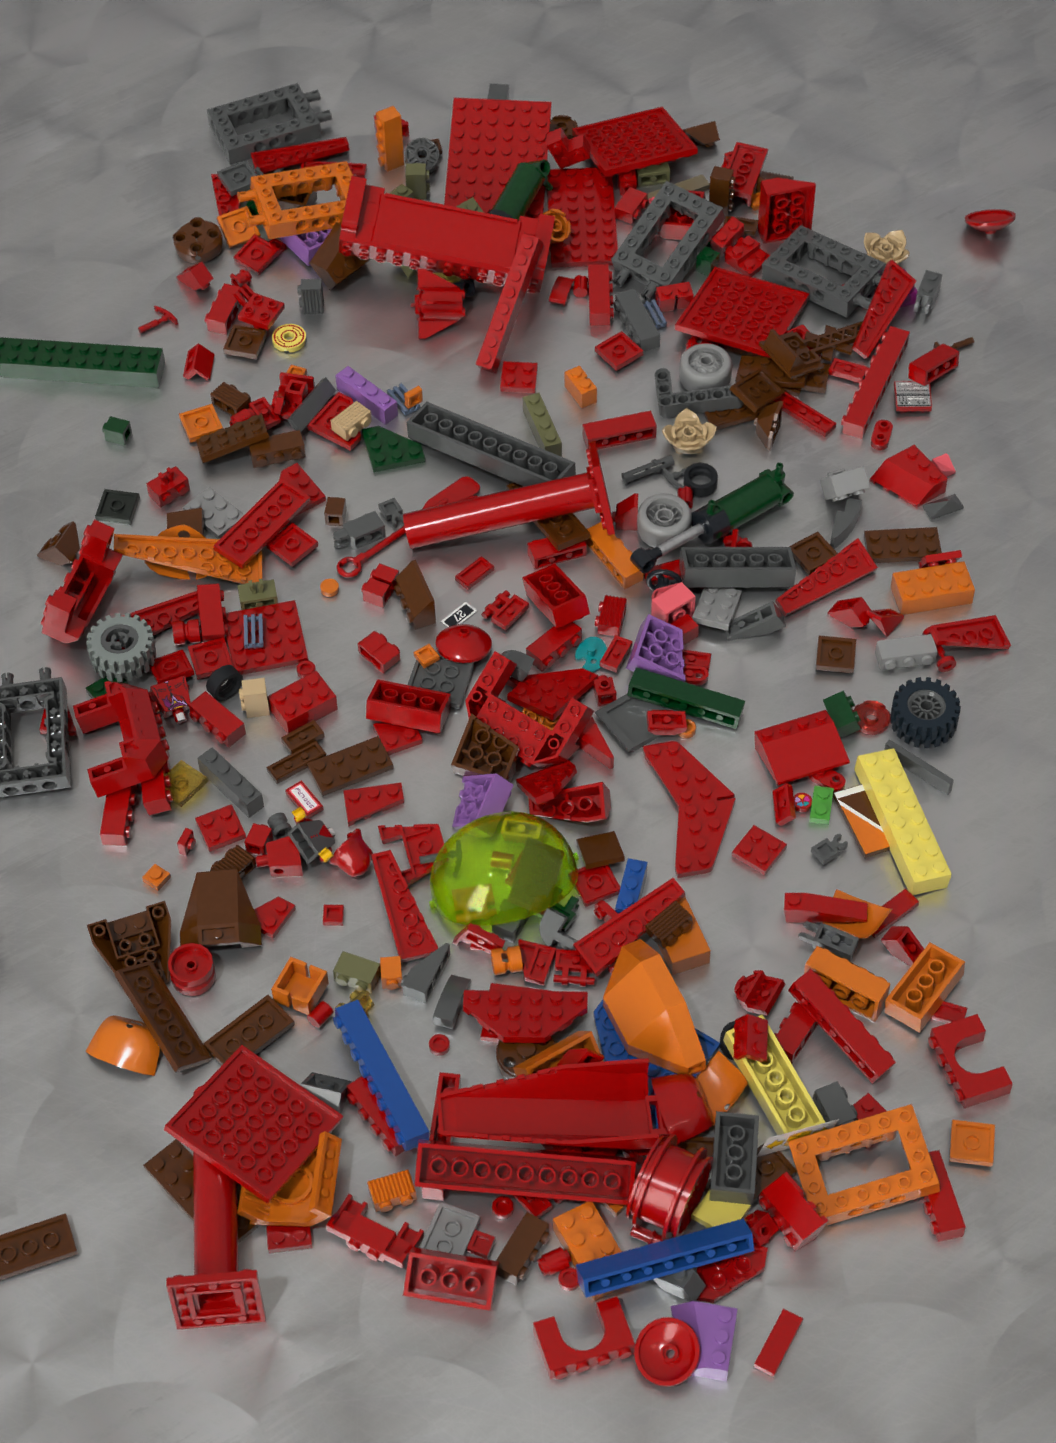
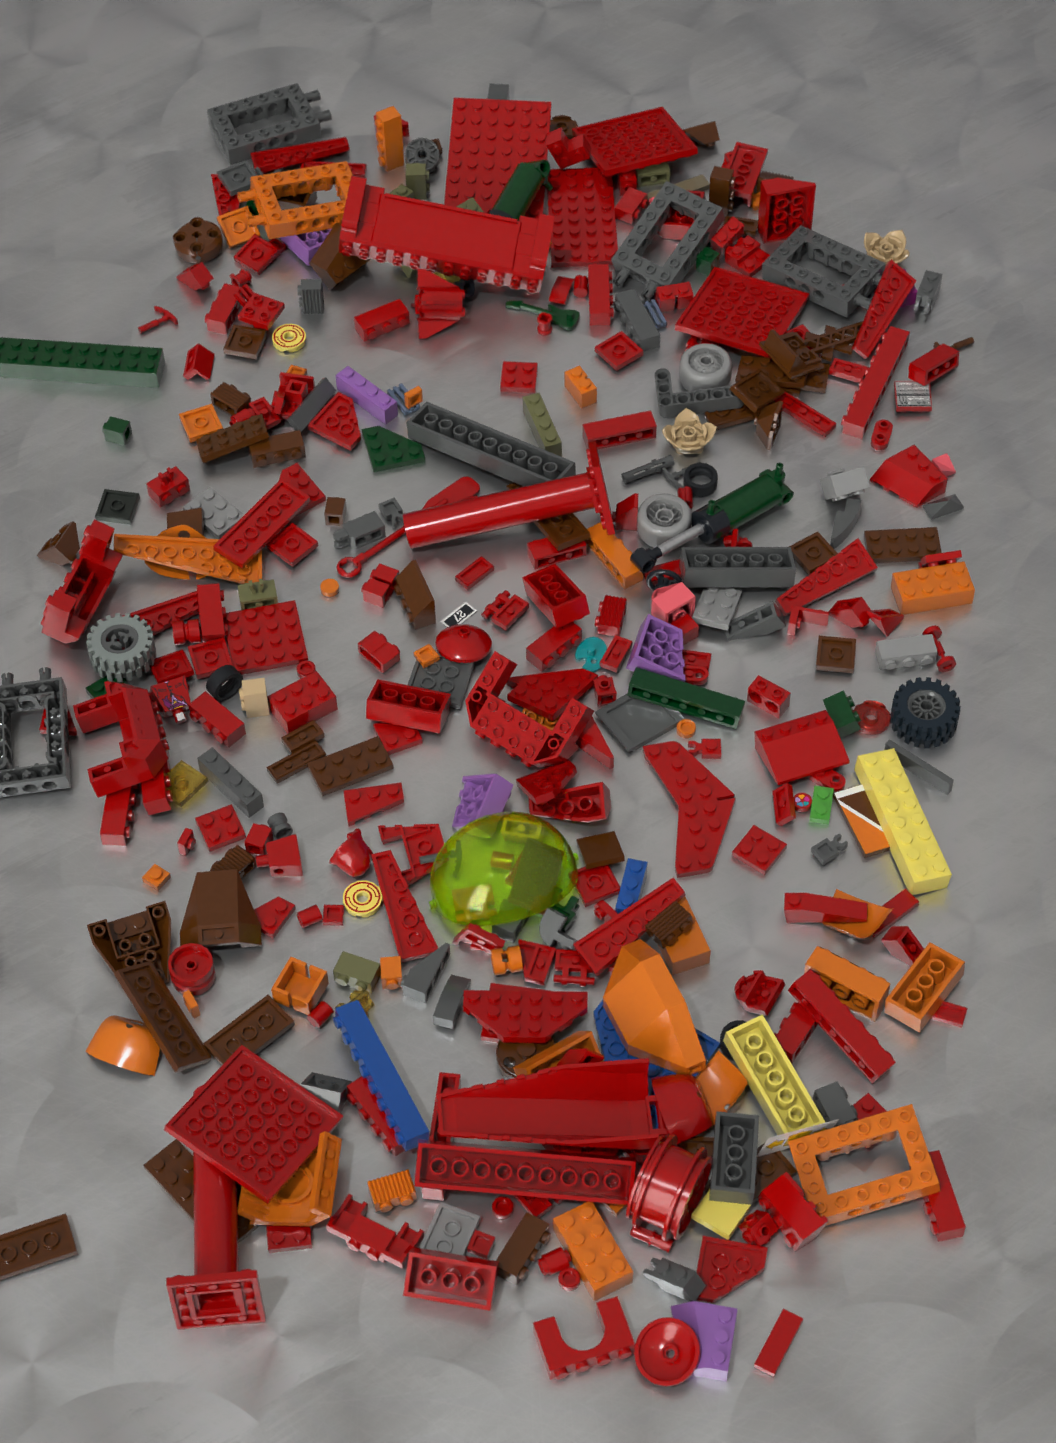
sand blue tile [244,614,264,649] -> none
tile [285,780,324,819] -> none
dark grey torso [287,807,335,864] -> none
tan brick [331,401,372,441] -> none
red tile [429,1034,450,1056] -> none
reddish brown wedge [451,713,519,783] -> none
red brick [476,233,544,374] -> none
dark grey brick [501,650,535,682] -> none
orange cylinder [538,209,571,244] -> none
blue brick [576,1219,754,1298] -> none
red slope [646,710,687,735] -> none
red bracket [733,1014,768,1062] -> none
dark grey hinge [798,921,859,962] -> none
red arch [928,1014,1013,1109] -> none
red wing [929,615,1011,649] -> none
orange plate [949,1119,995,1167] -> none
red dish [965,209,1016,234] -> none
none -> orange tile [183,990,200,1018]
none -> red piece [297,904,323,928]
none -> light yellow tile [343,880,382,918]
none -> red brick [354,299,410,342]
none -> dark green piece [505,301,580,330]
none -> red bush [537,312,552,336]
none -> red plate [688,739,721,759]
none -> red brick [747,675,791,719]
none -> red bracket [787,606,829,636]

